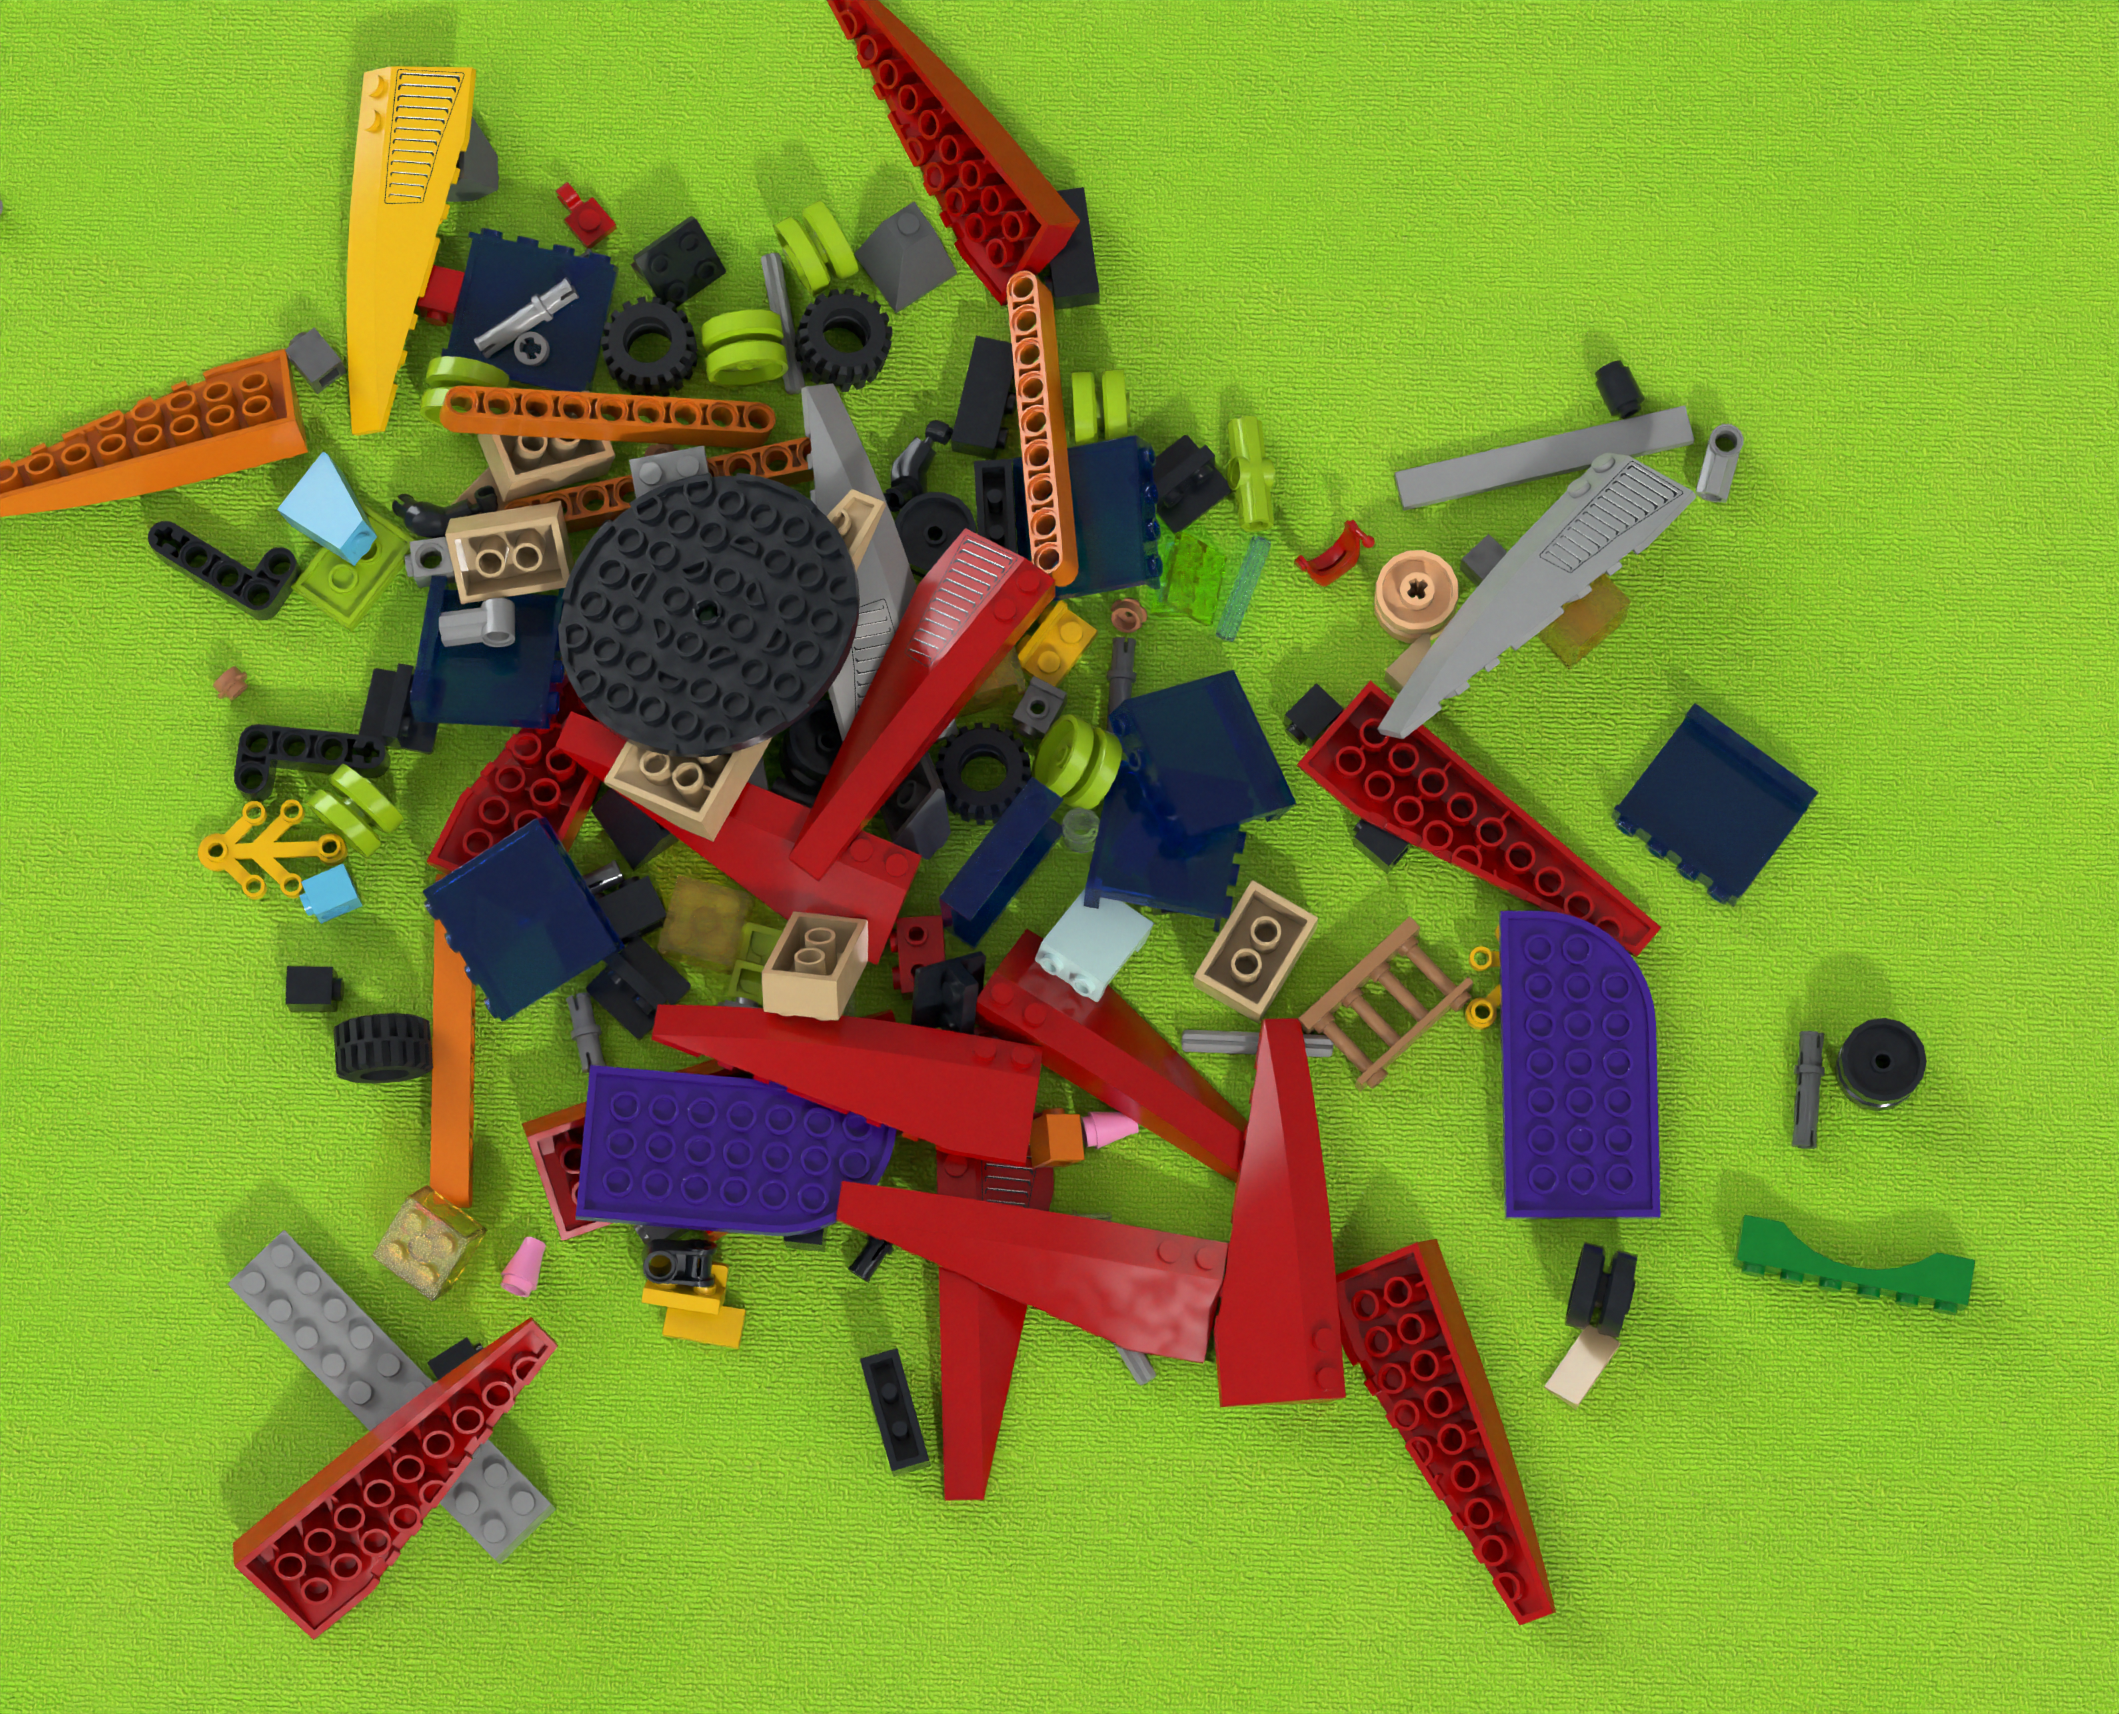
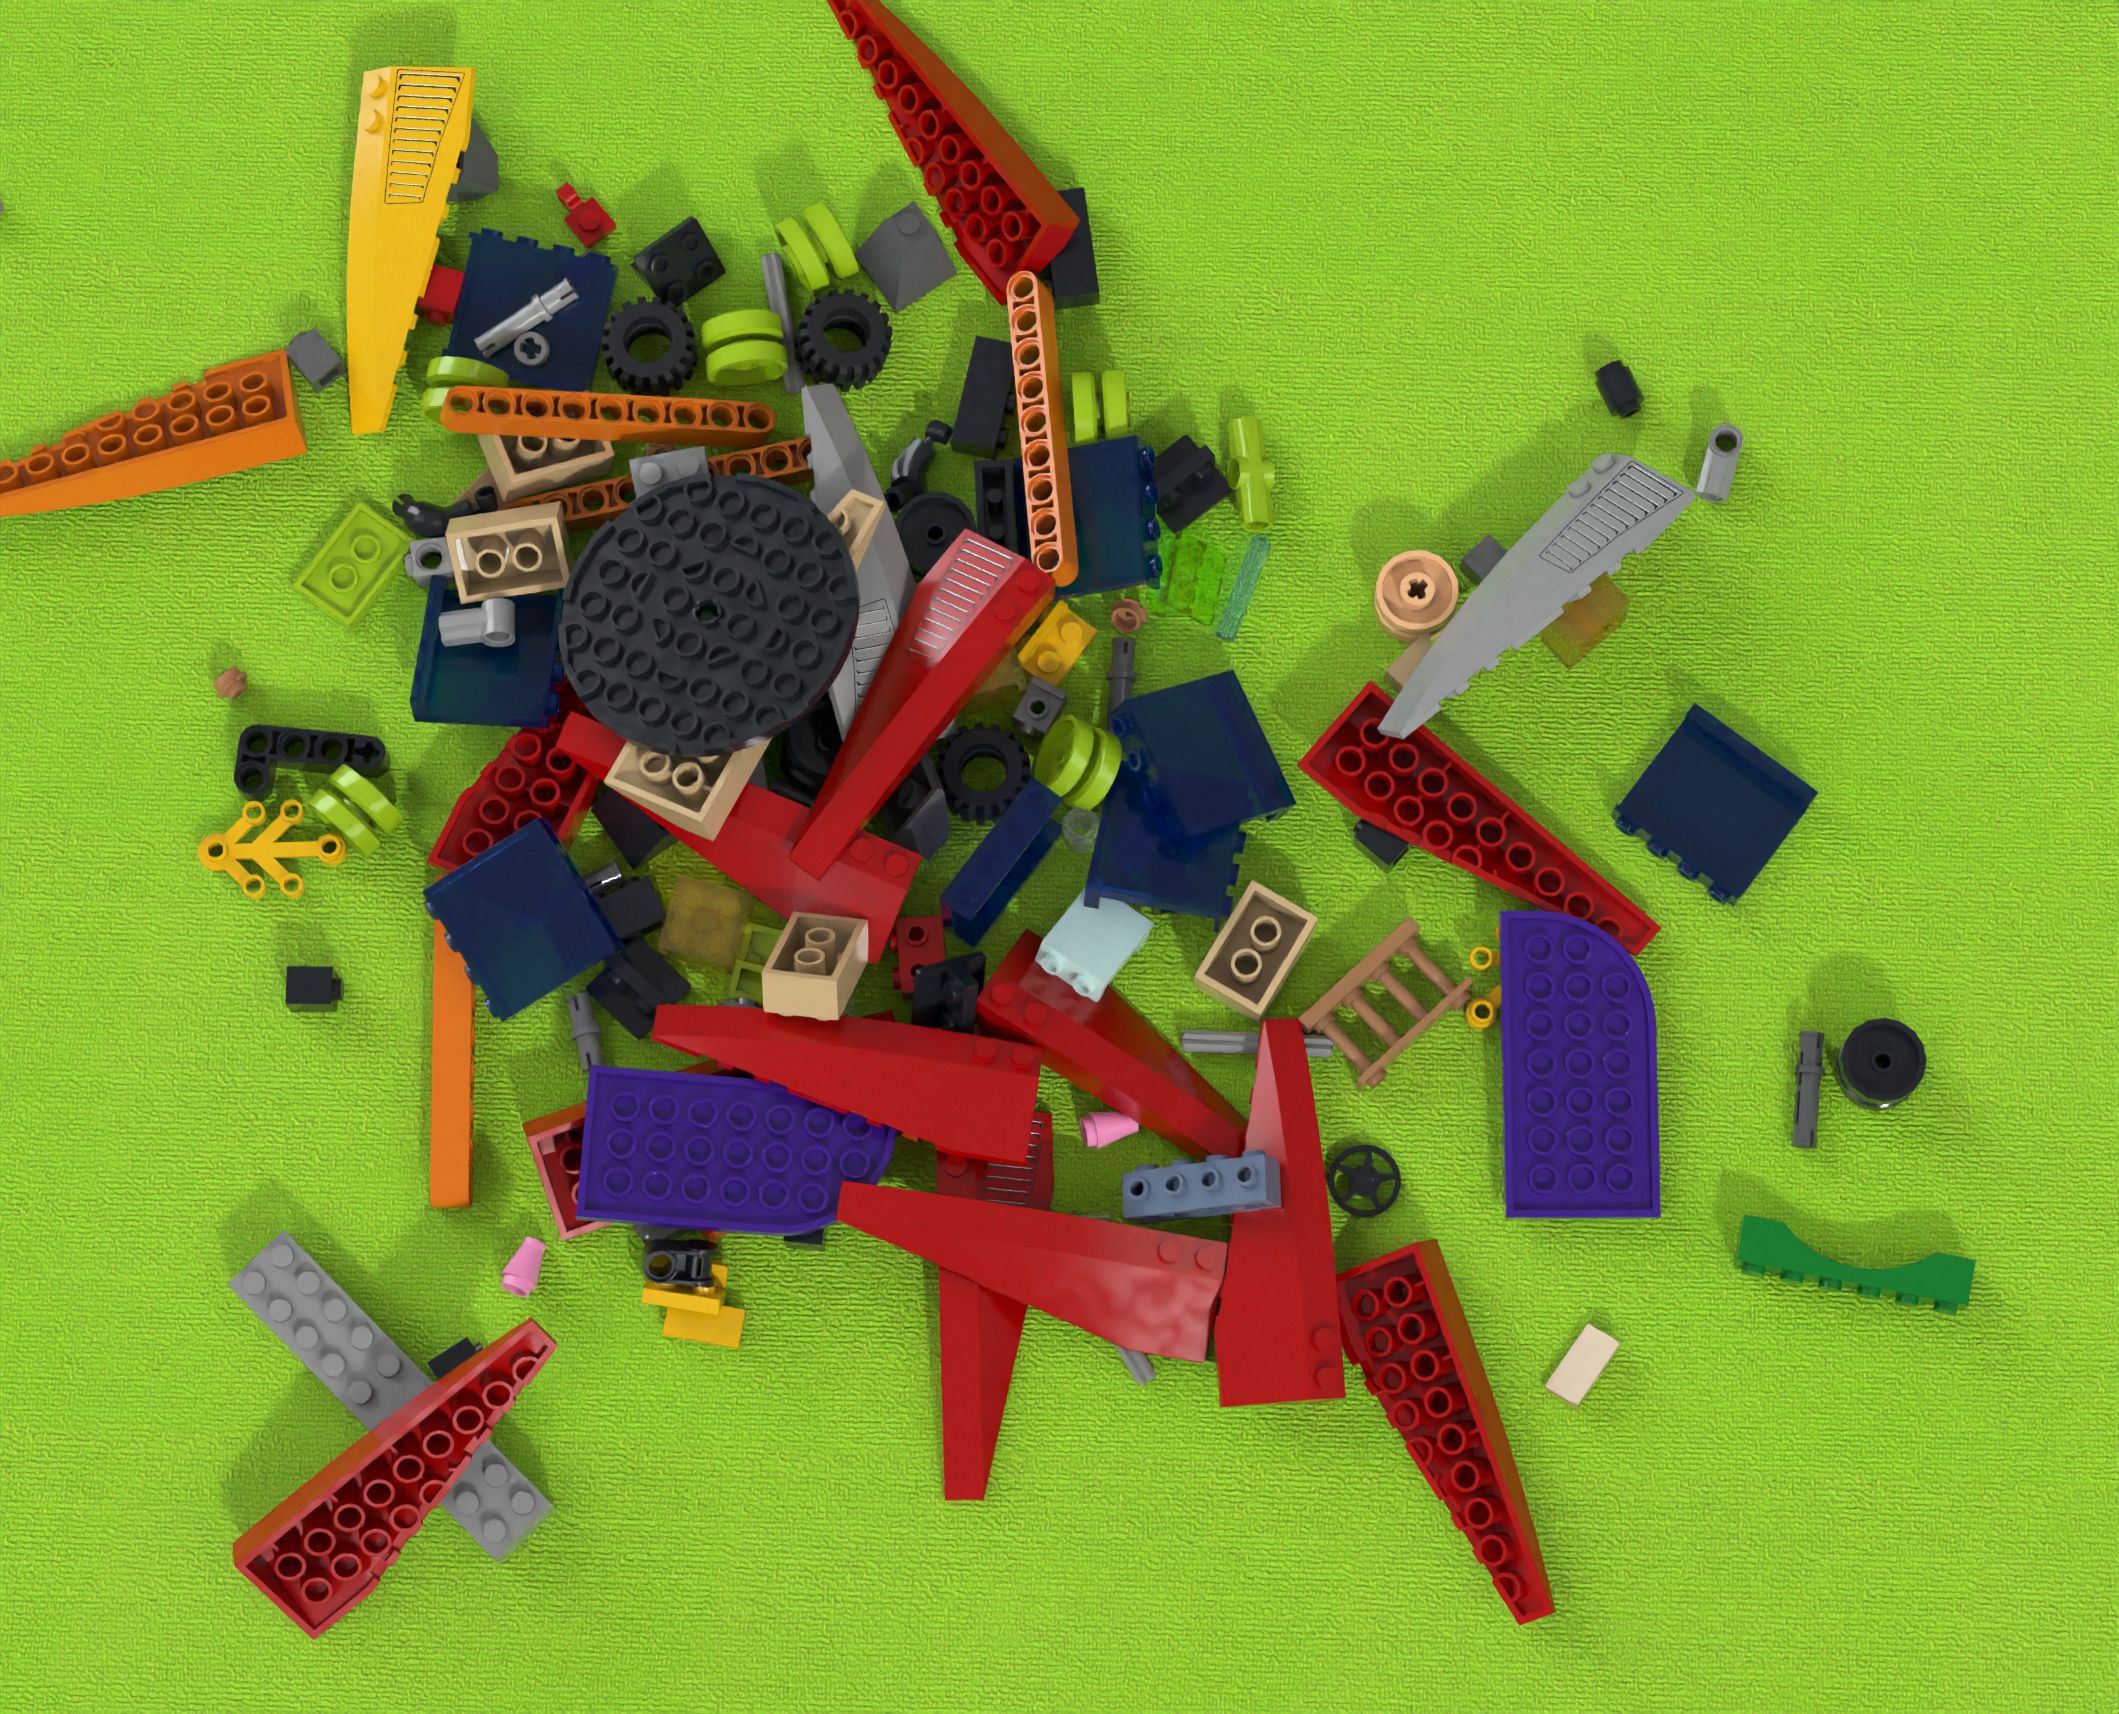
black beam [148,521,301,620] -> none
medium azure slope [277,452,377,566] -> none
medium azure brick [299,864,363,924] -> none
black tyre [333,1013,433,1084] -> none
black bracket [359,663,448,754] -> none
clear yellow brick [372,1185,488,1302] -> none
black pin [848,1234,894,1283] -> none
black brick [860,1348,931,1477] -> none
orange brick [1030,1108,1085,1167] -> none
black brick [1284,683,1344,749] -> none
red helmet [1294,520,1375,587] -> none
light grey tile [1394,406,1694,511] -> none
black wheel [1565,1242,1638,1338] -> none
none -> sand blue brick [1122,1150,1282,1225]
none -> black wheel [1328,1145,1401,1217]

